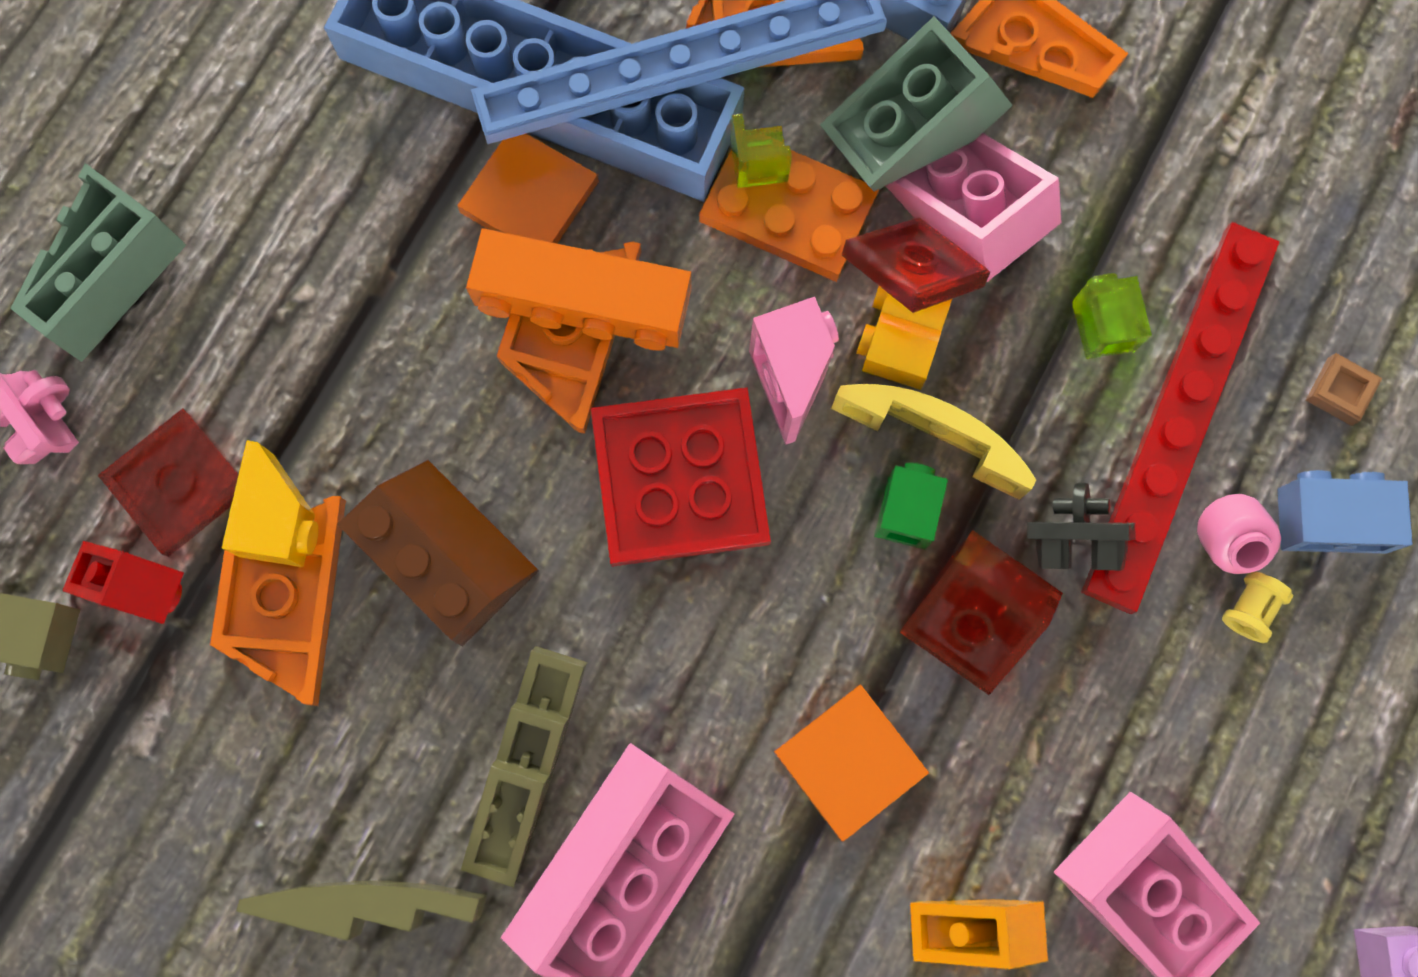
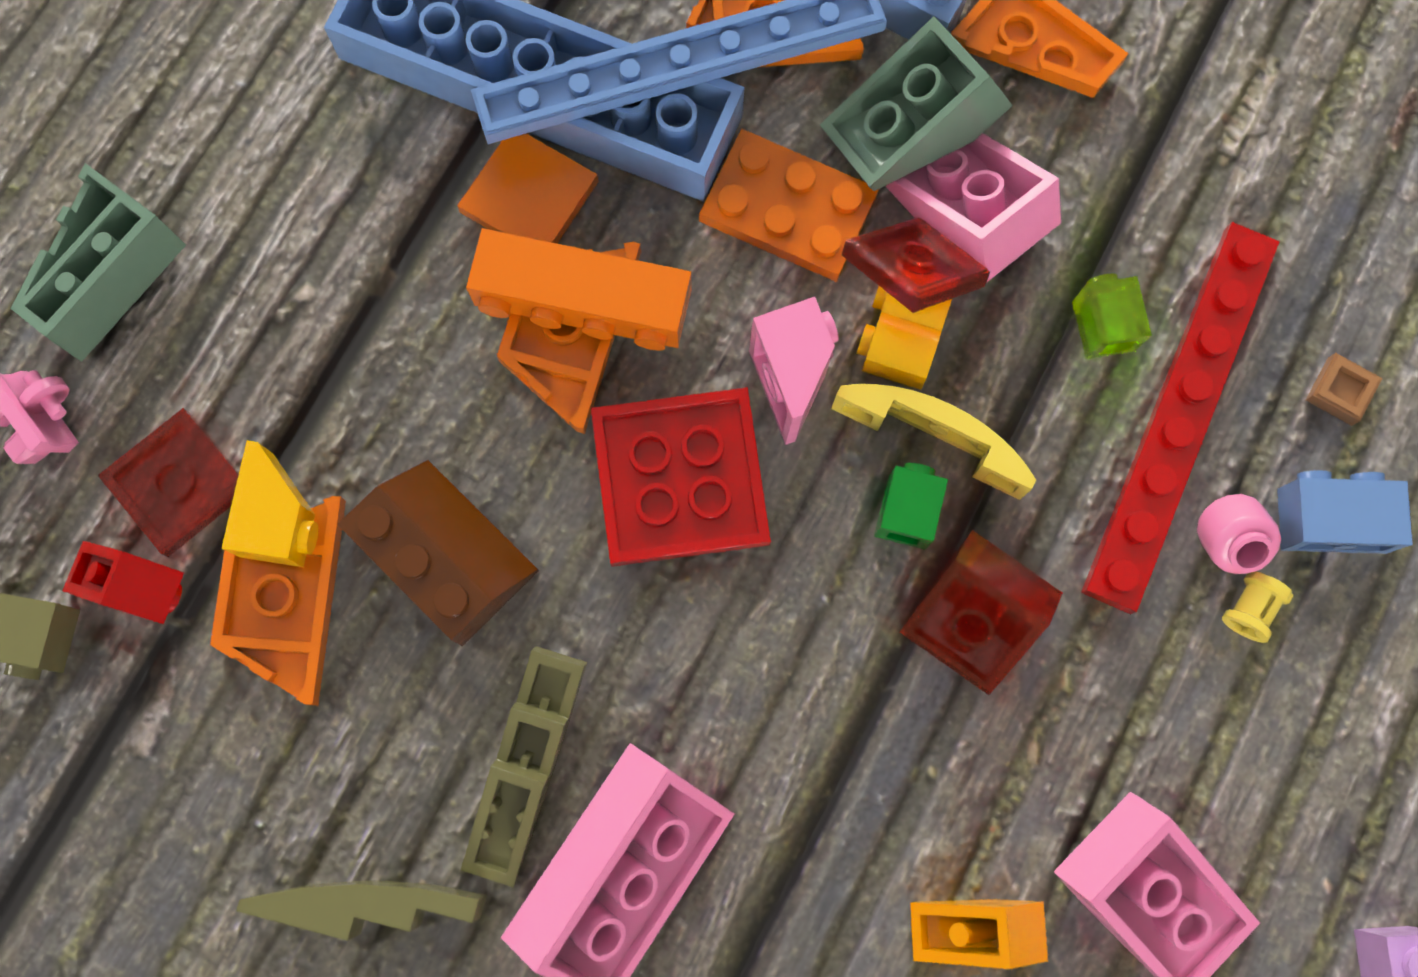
clear neon green panel [730,113,792,188] -> none
orange tile [774,684,929,842] -> none
pearl dark grey hips [1027,483,1135,570] -> none

